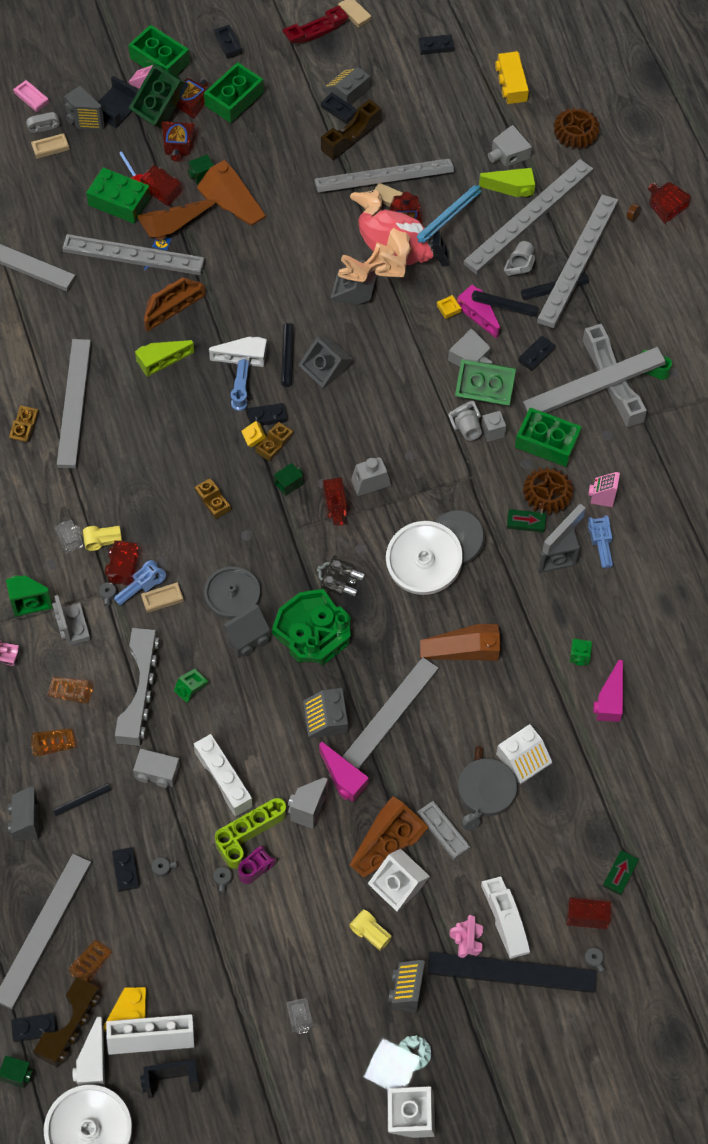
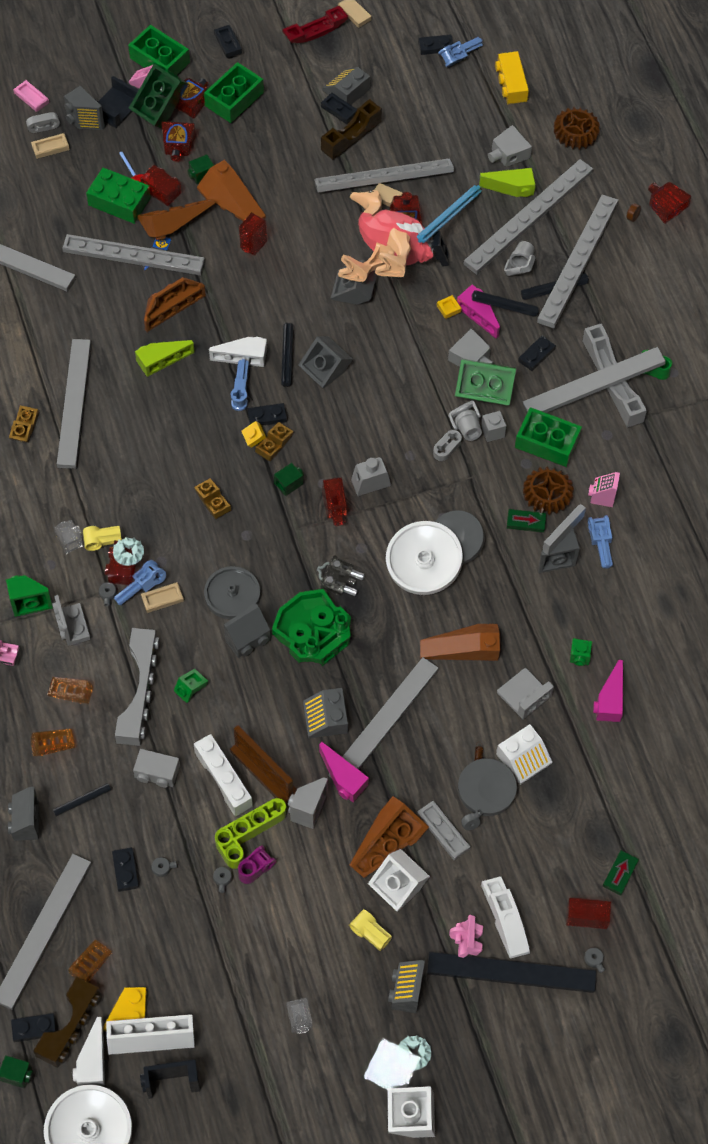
none -> light aqua gear [113,537,144,566]
none -> reddish brown fence [230,725,297,804]
none -> clear red brick [239,212,267,256]
none -> light grey beam [433,430,462,461]
none -> medium blue connector [438,37,483,68]
none -> light grey bracket [497,668,554,719]

